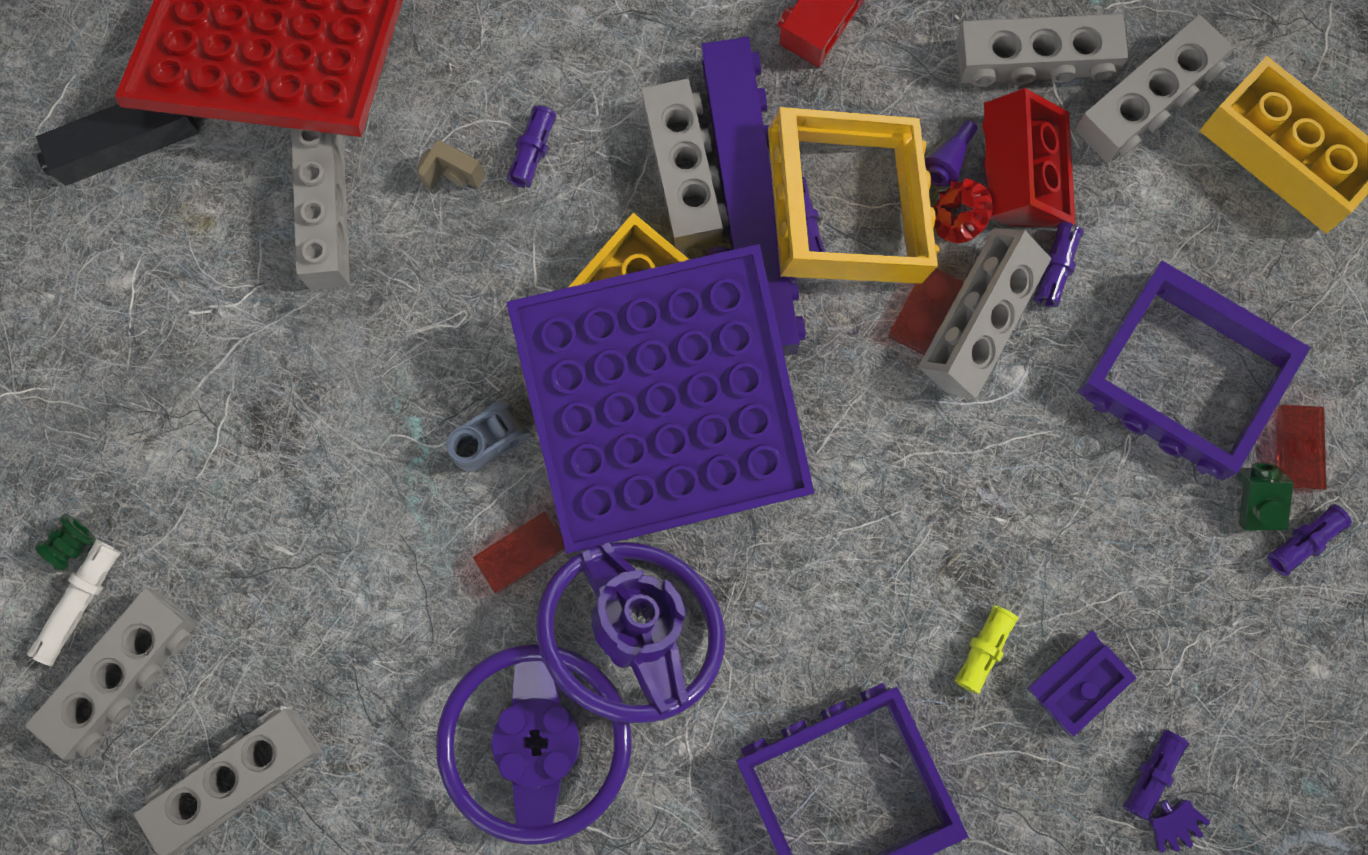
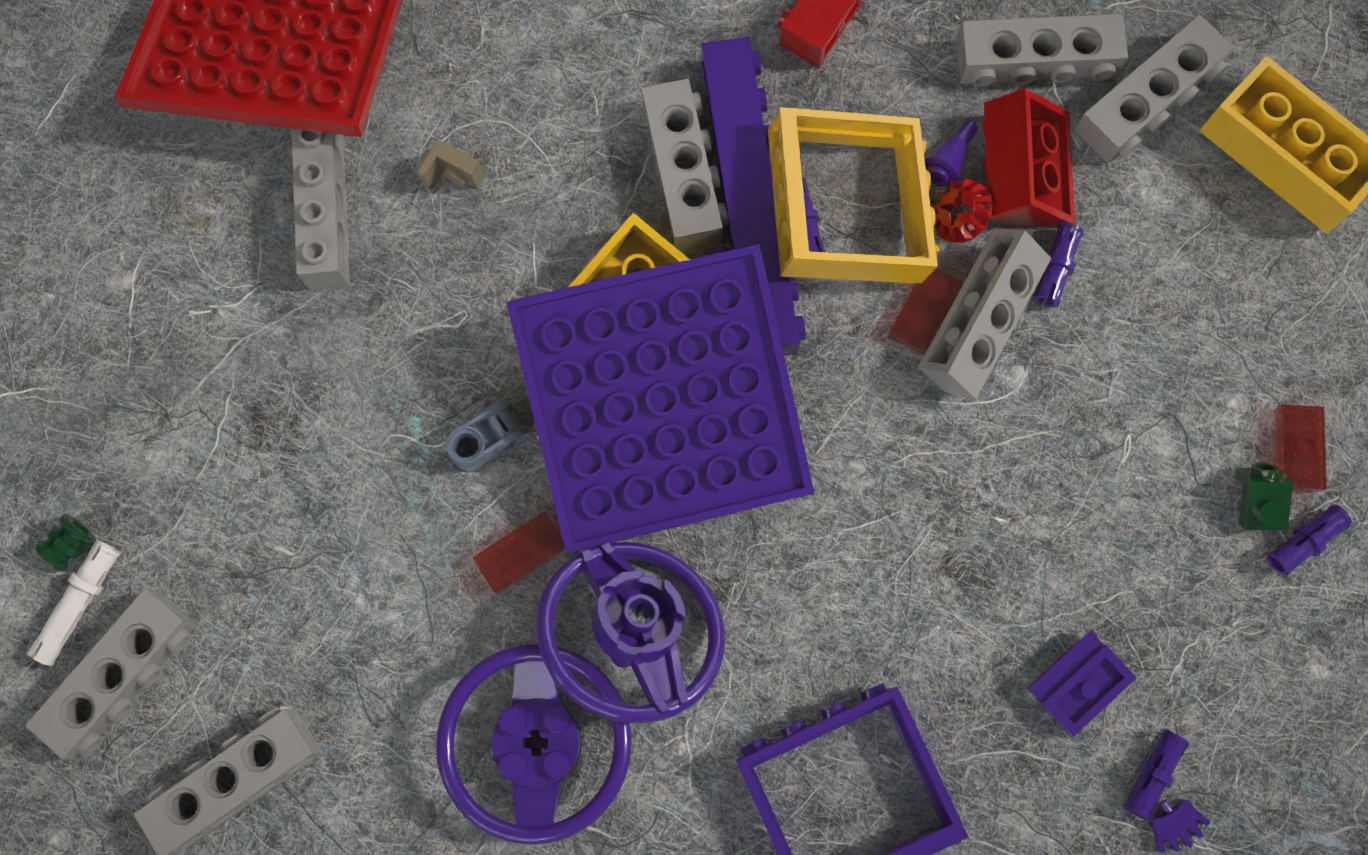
black brick [36,104,199,186] -> none
dark purple pin [506,105,557,188] -> none
neon yellow pin [954,605,1019,695] -> none
dark purple window [1076,260,1311,481] -> none

